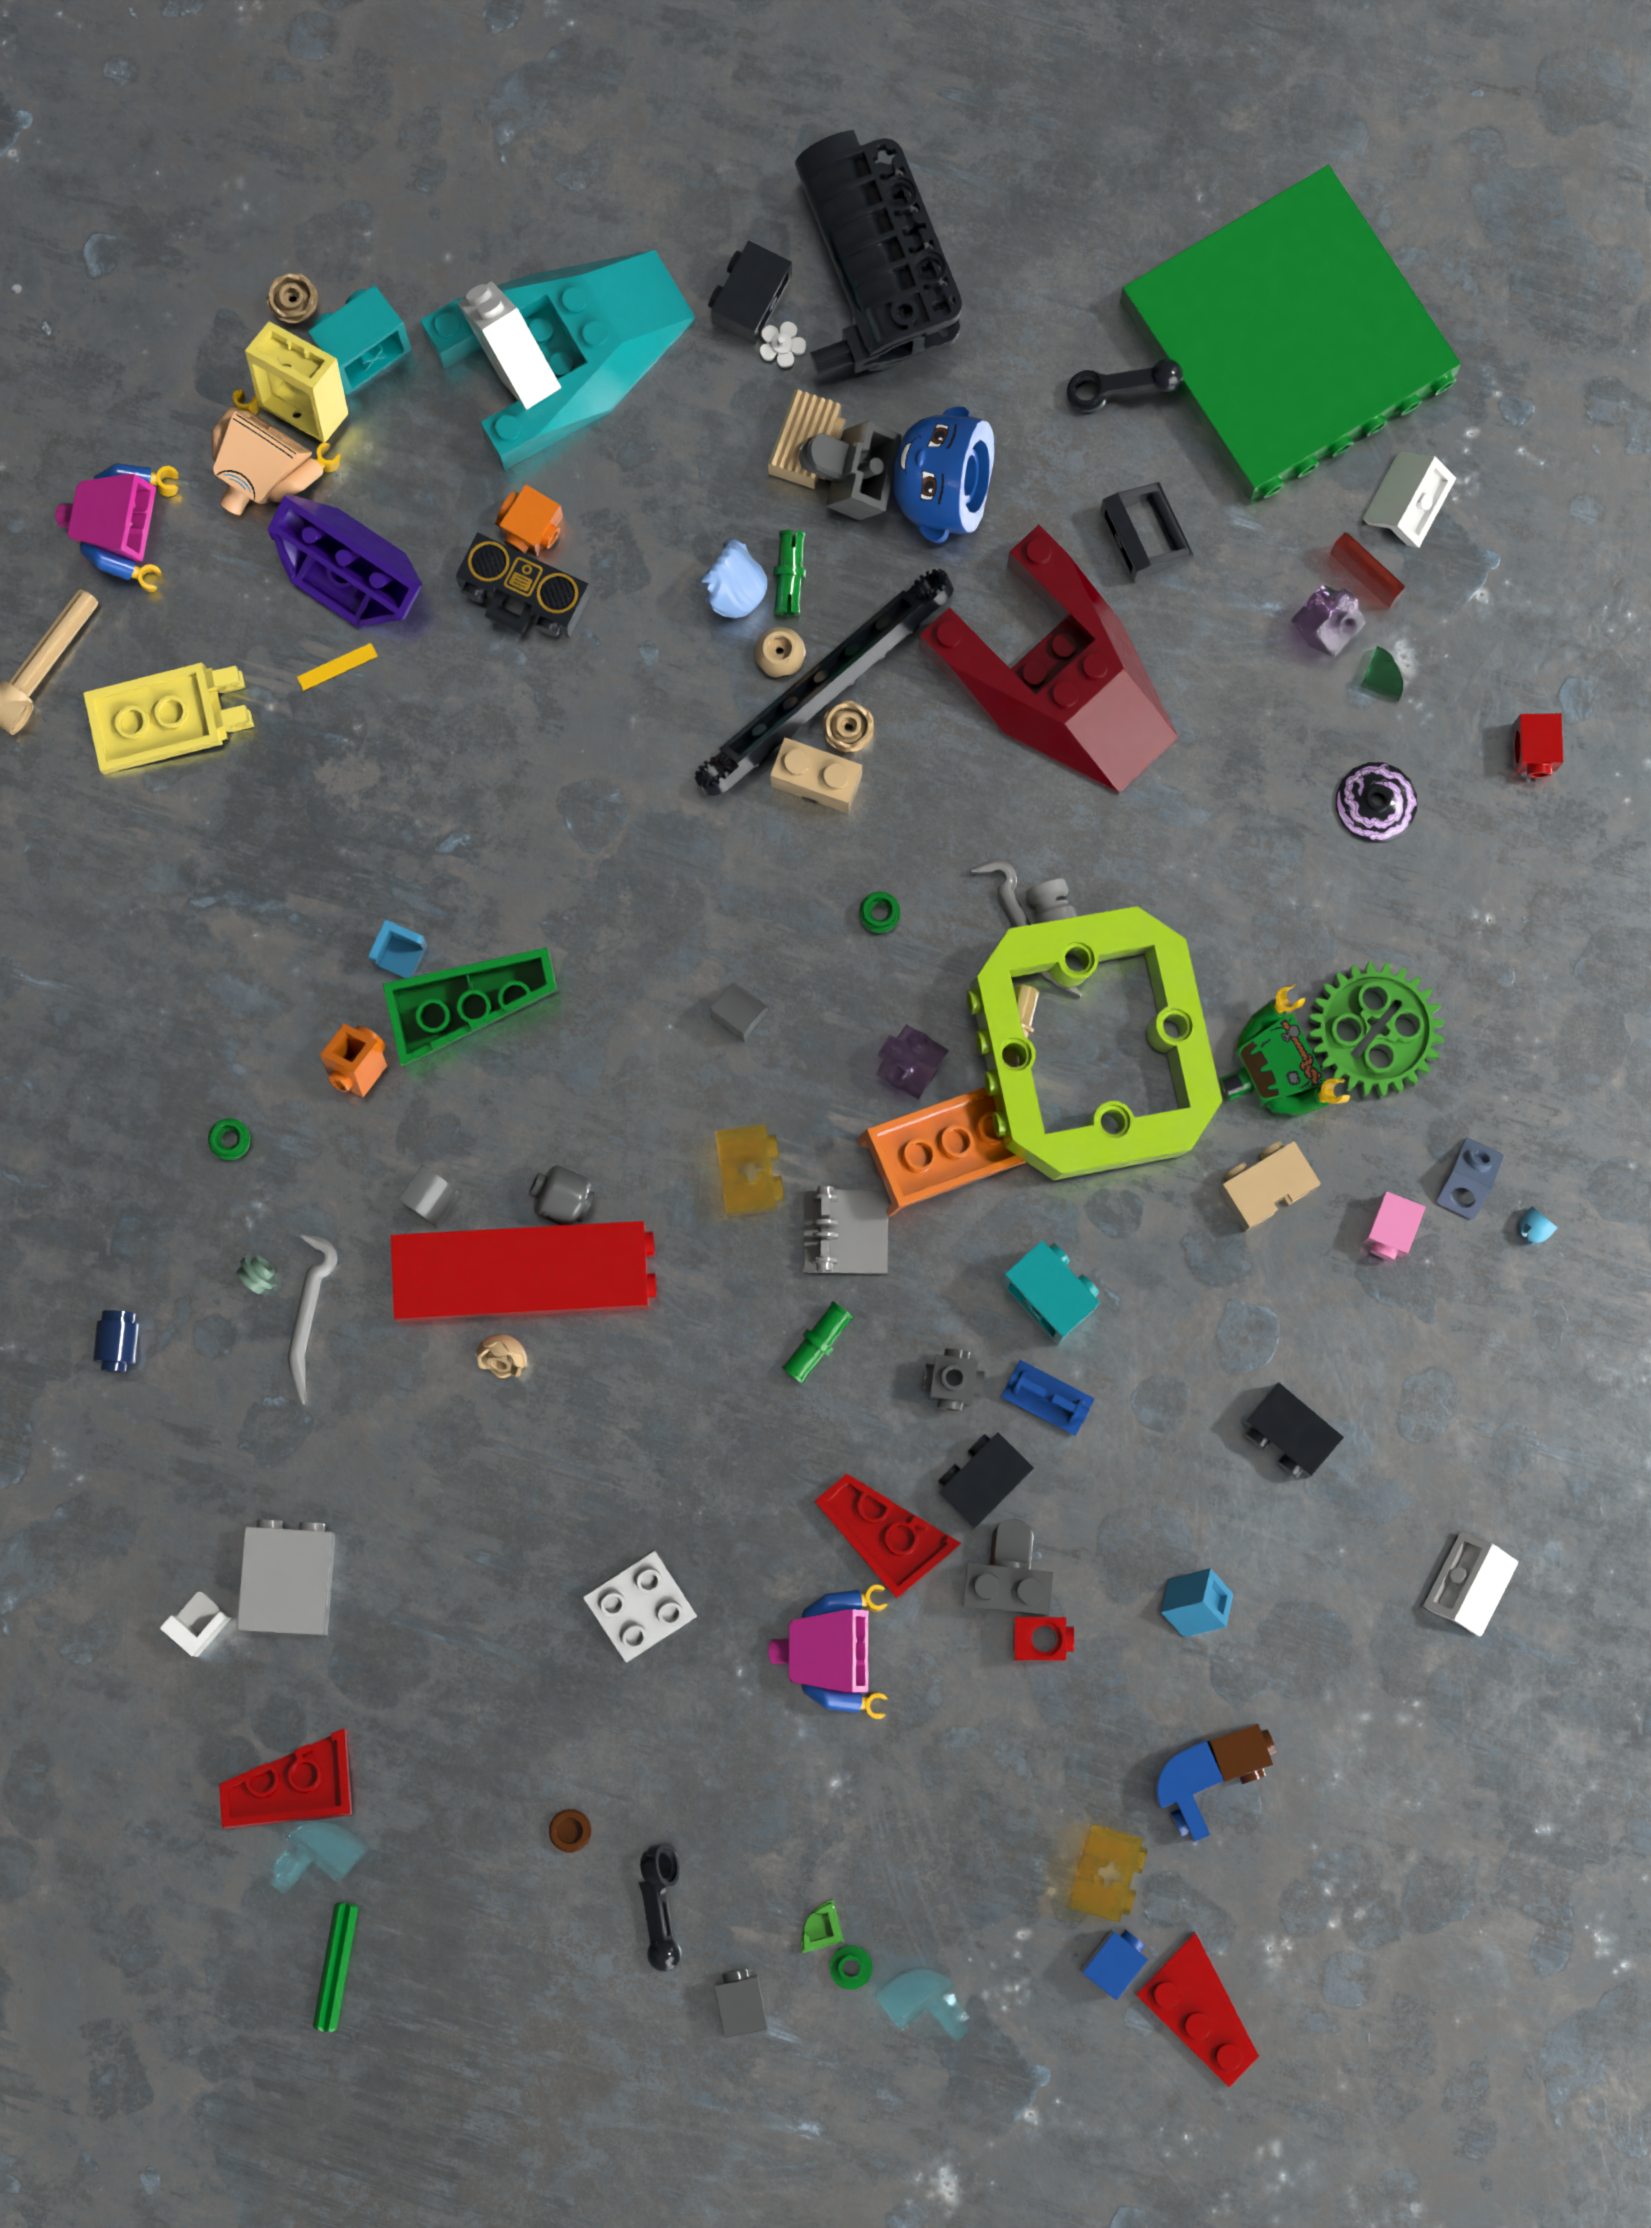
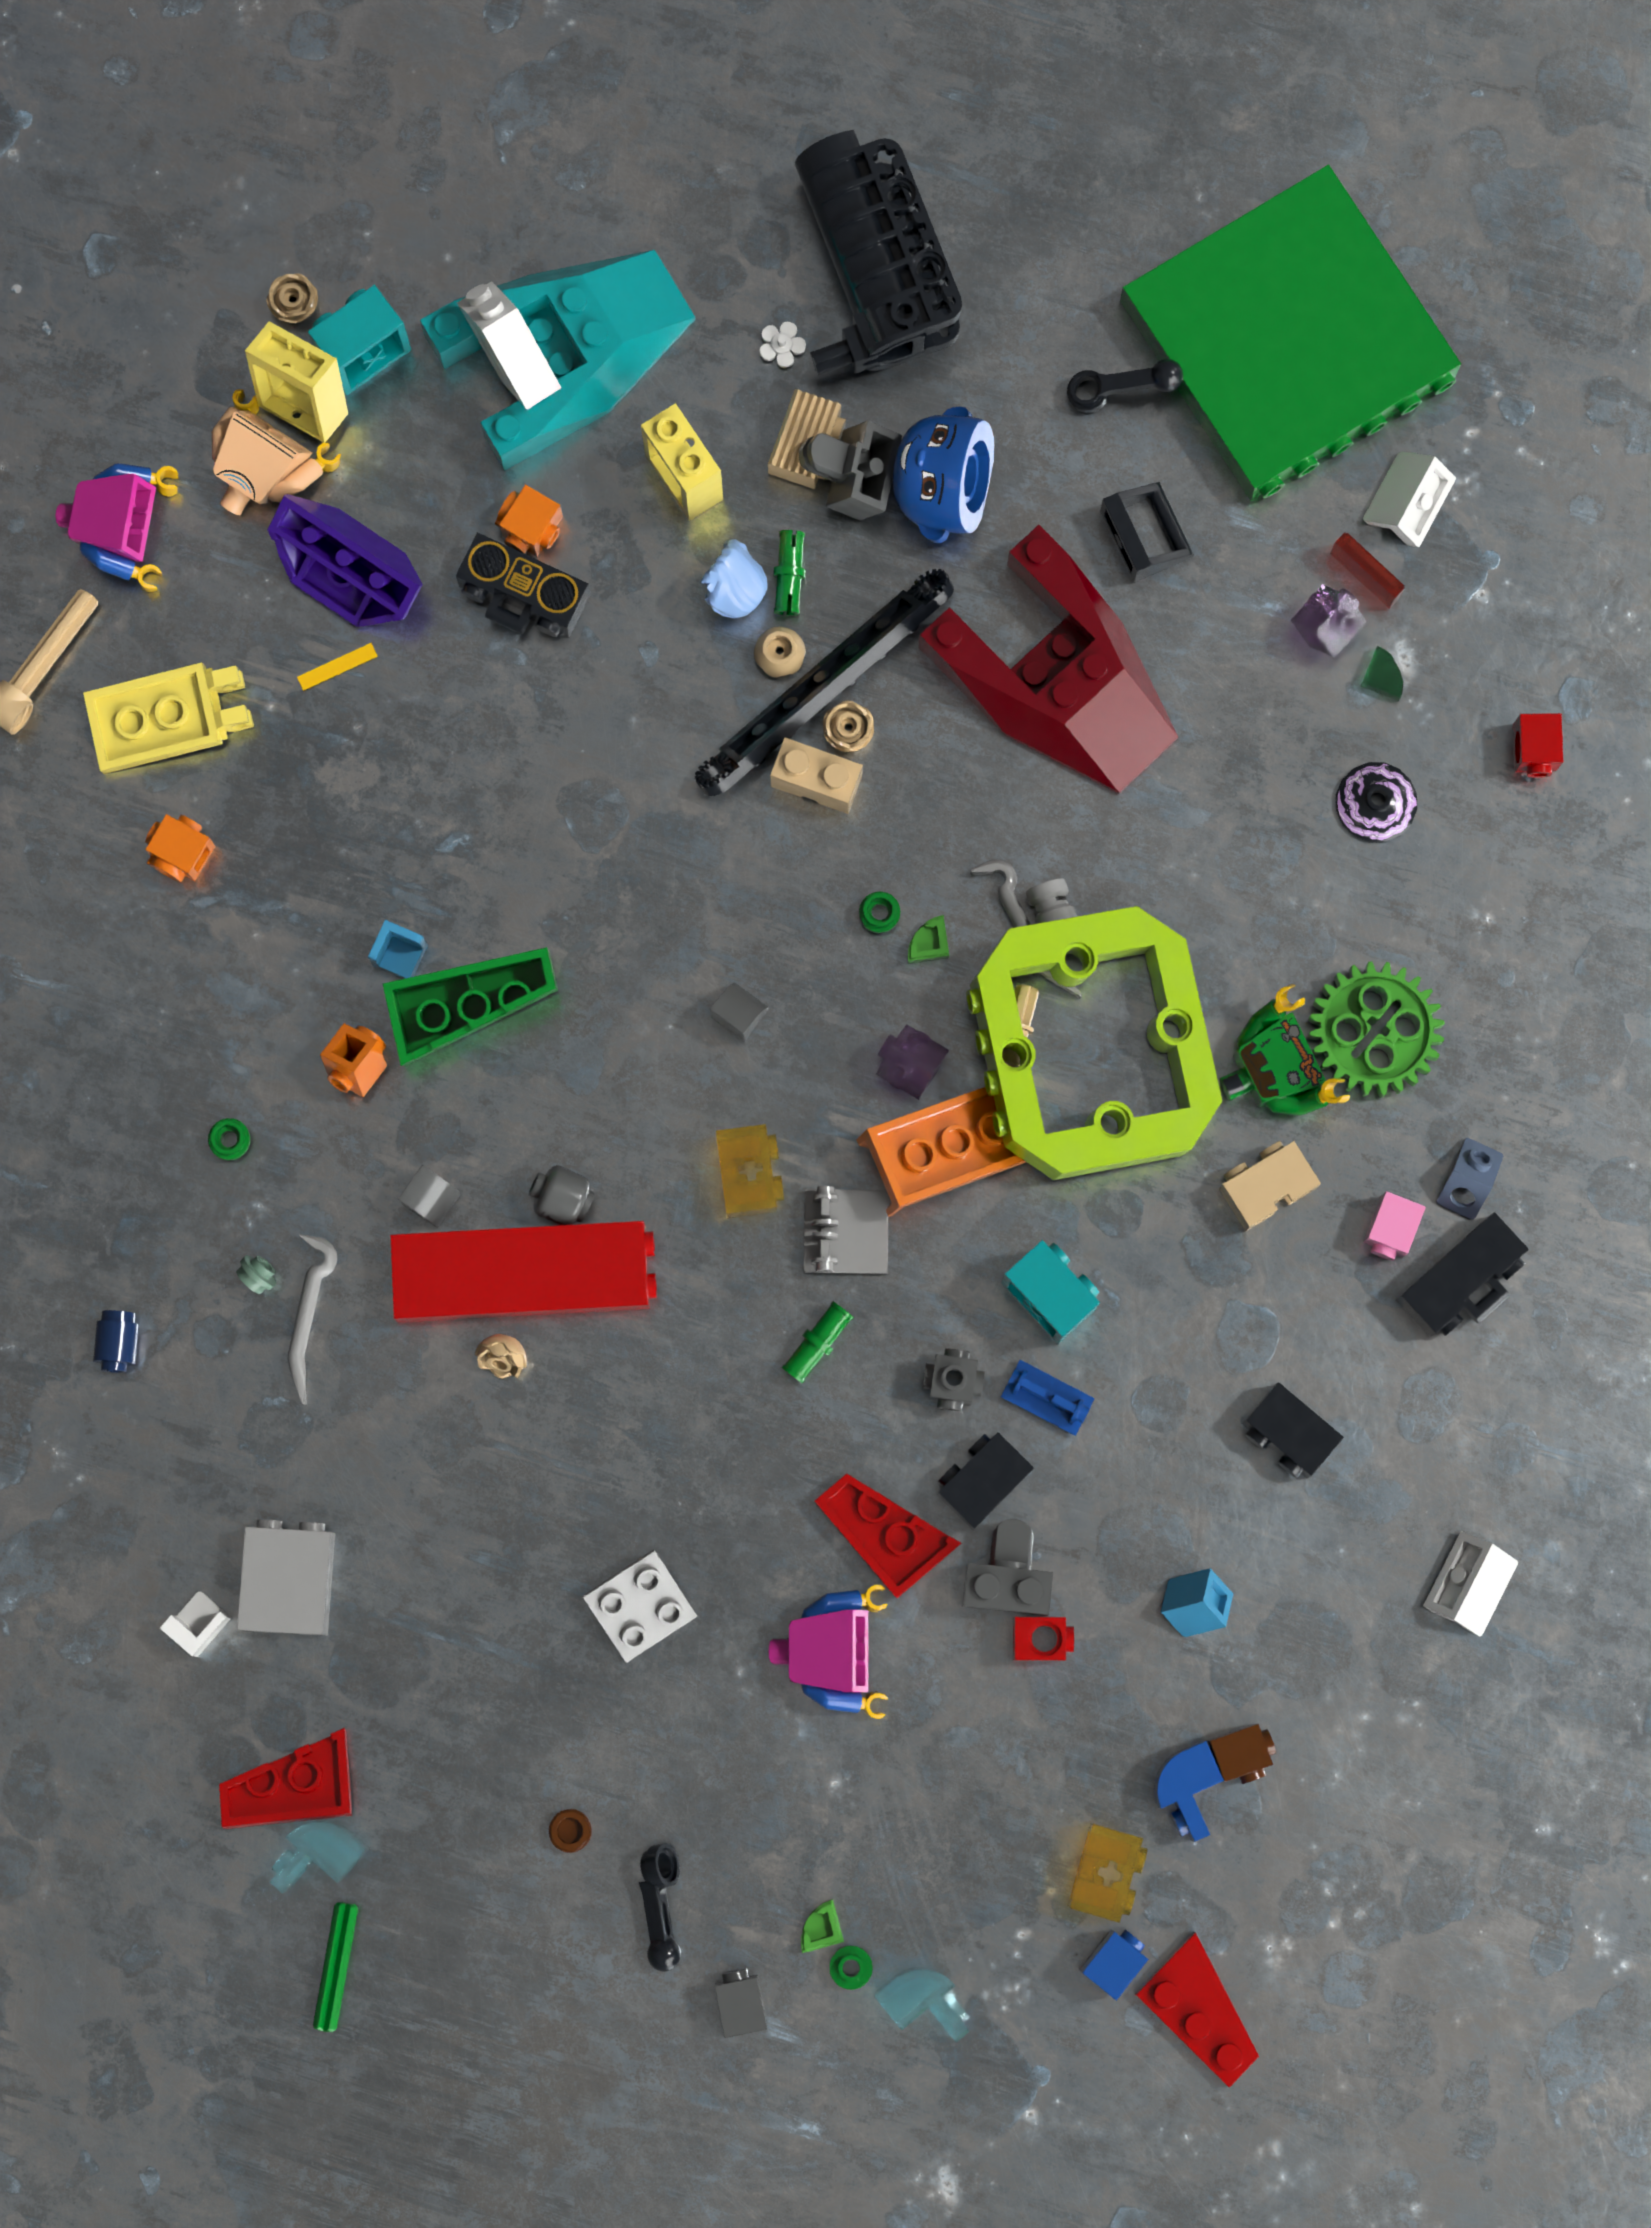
black brick [708,240,792,345] -> none
medium azure hinge [1520,1206,1557,1243] -> none
none -> orange brick [145,814,215,883]
none -> light yellow window [641,403,723,521]
none -> bright green tile [908,915,949,964]
none -> black piece [1396,1212,1529,1337]

